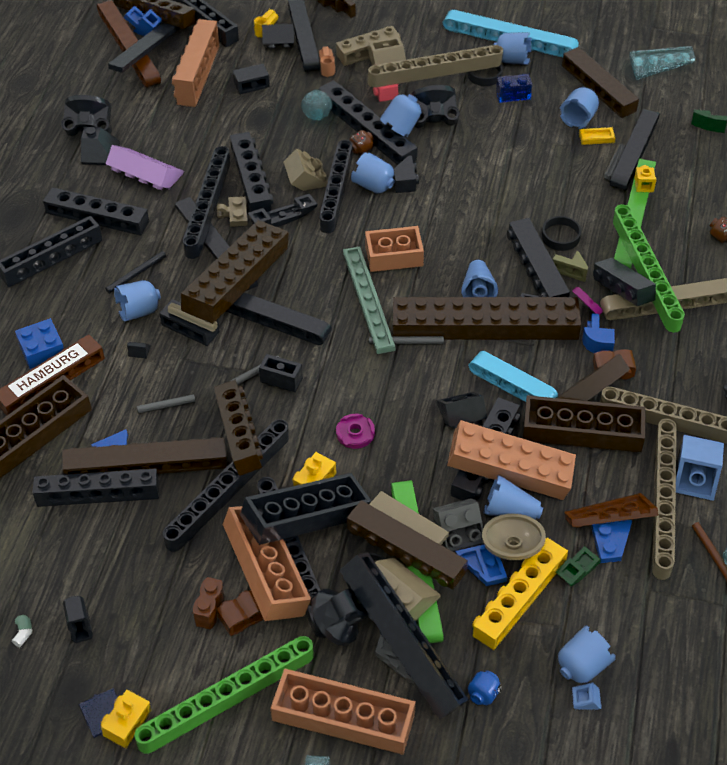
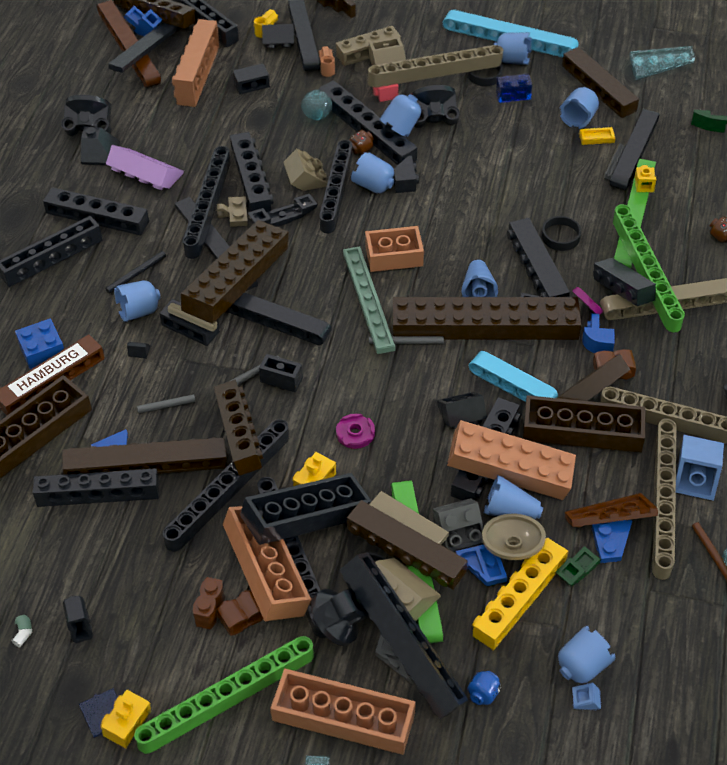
olive slope [553,251,588,282] -> none

